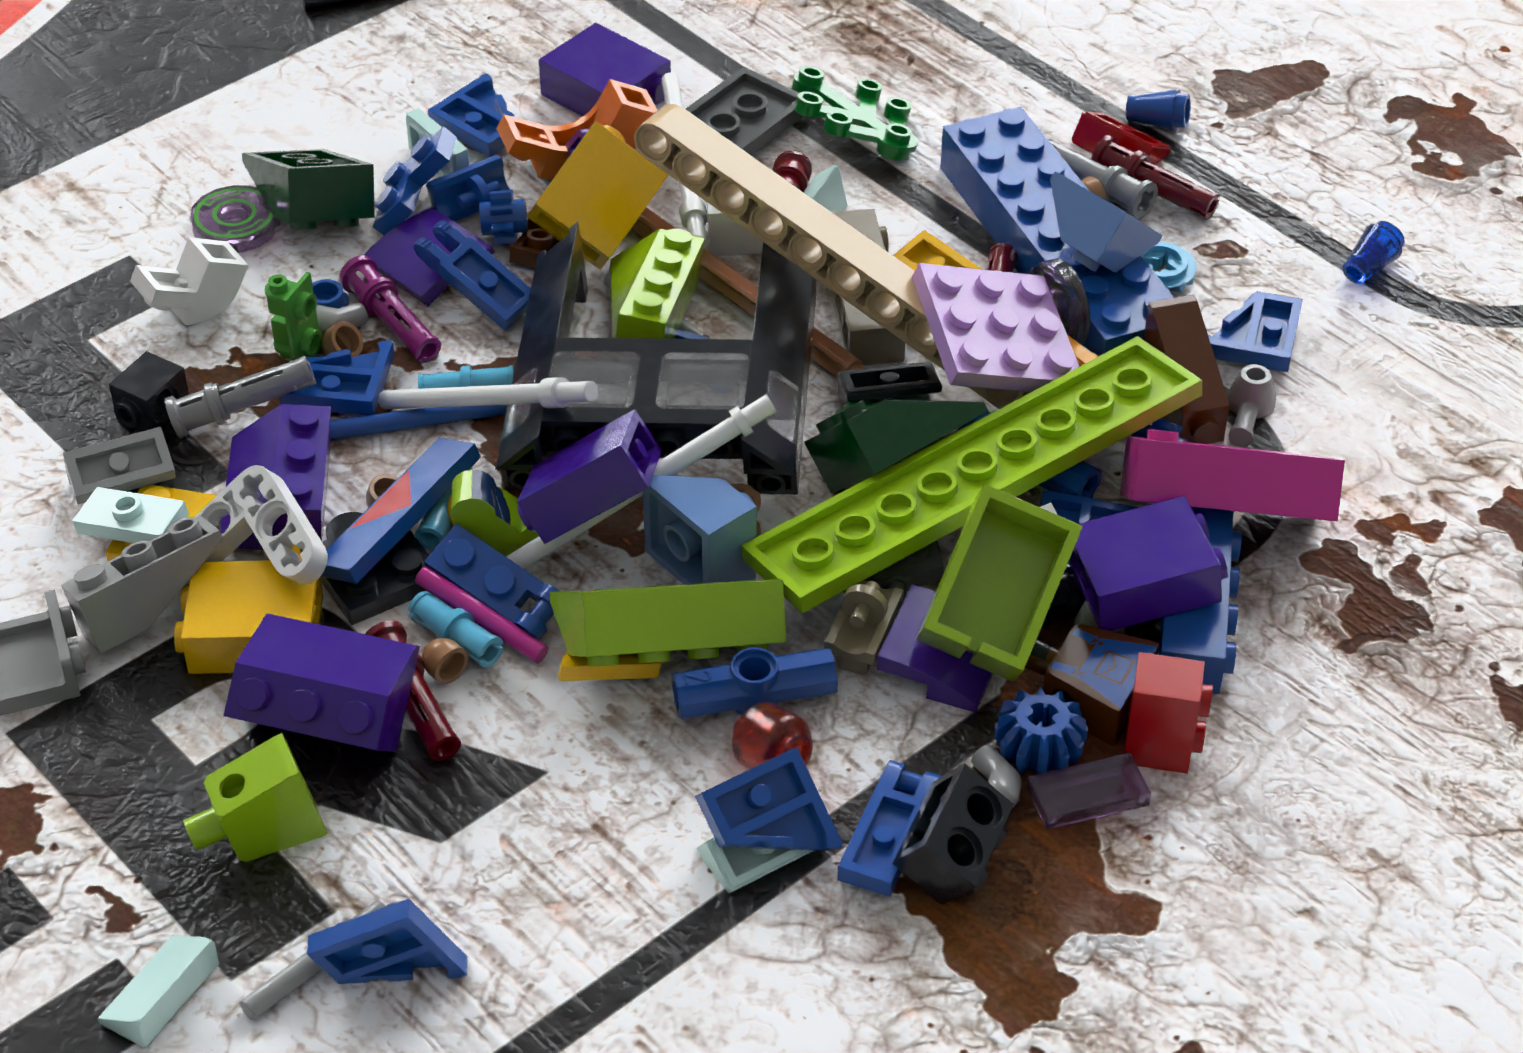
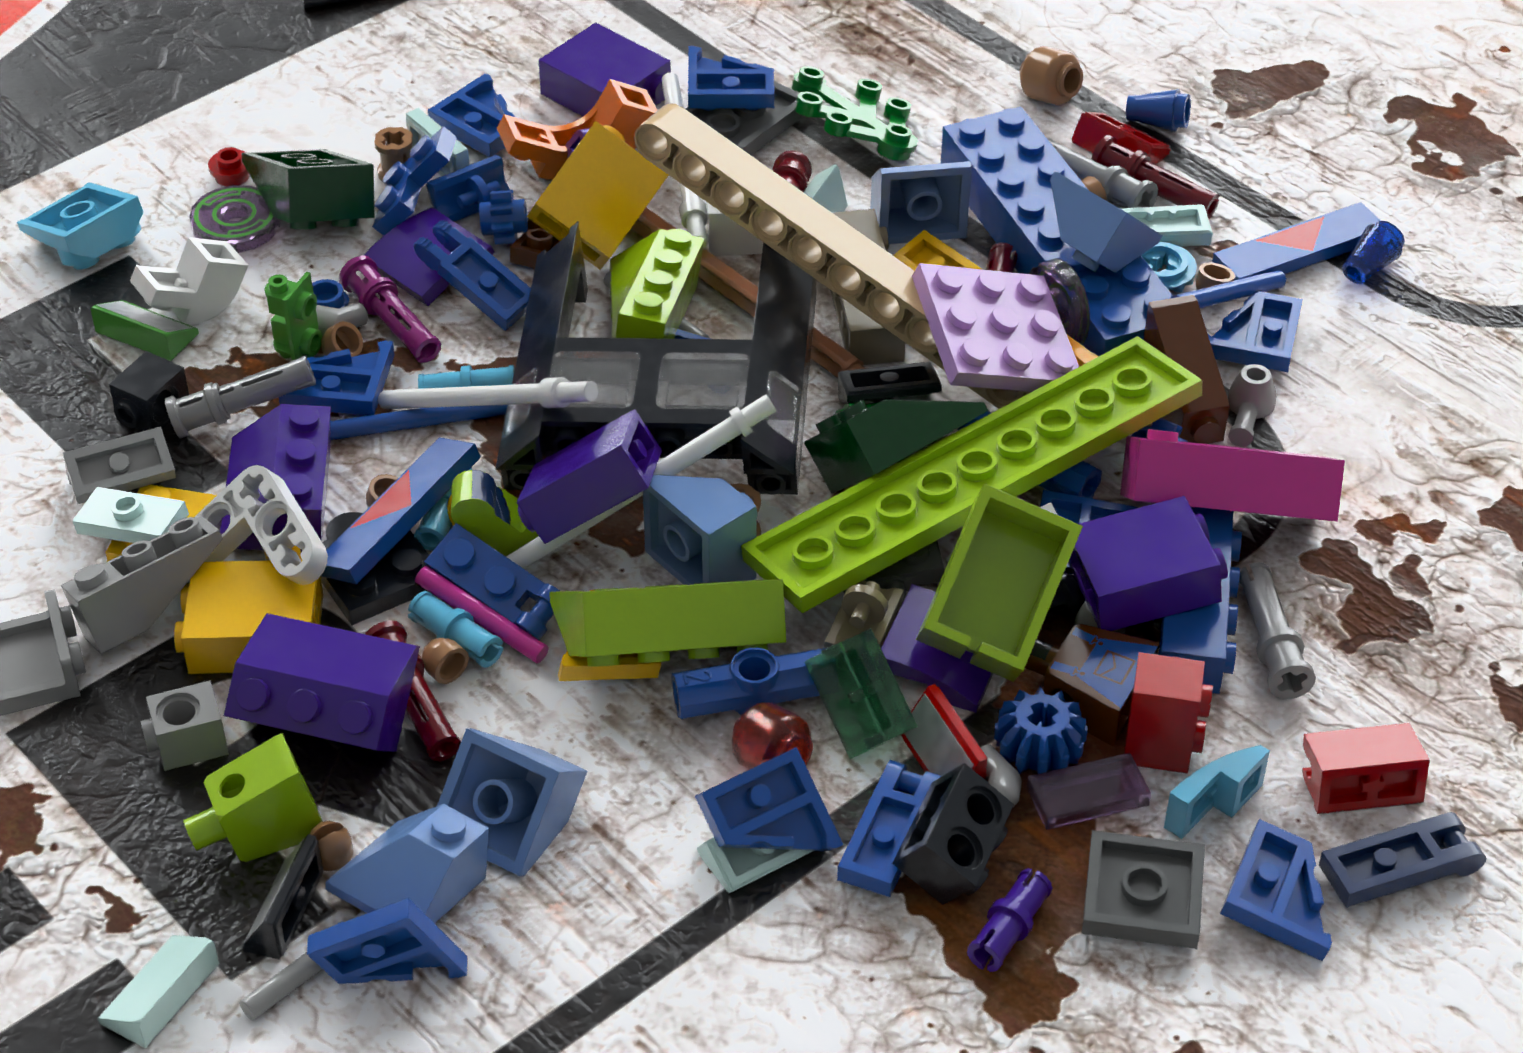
none -> medium azure slope [17,182,144,270]
none -> bright green slope [91,300,199,361]
none -> light grey brick [140,681,229,771]
none -> red plate [208,147,250,187]
none -> black slope [242,834,324,960]
none -> medium nougat hinge [309,821,353,871]
none -> medium blue slope [325,804,489,923]
none -> medium nougat bush [374,127,413,182]
none -> medium blue slope [437,728,587,876]
none -> blue wing [688,46,774,110]
none -> clear green hinge [804,629,918,760]
none -> medium blue slope [870,161,972,244]
none -> slope [900,684,987,779]
none -> dark purple pin [967,868,1052,972]
none -> medium nougat head [1020,46,1083,105]
none -> dark grey plate [1082,830,1205,949]
none -> light aqua plate [1120,205,1213,247]
none -> medium azure slope [1164,745,1270,839]
none -> blue bar [1170,270,1286,308]
none -> medium nougat hinge [1195,263,1235,290]
none -> tile [1212,202,1388,281]
none -> blue wing [1220,819,1332,961]
none -> light grey pin [1239,562,1316,699]
none -> hinge [1302,723,1430,814]
none -> dark blue plate [1319,812,1486,908]

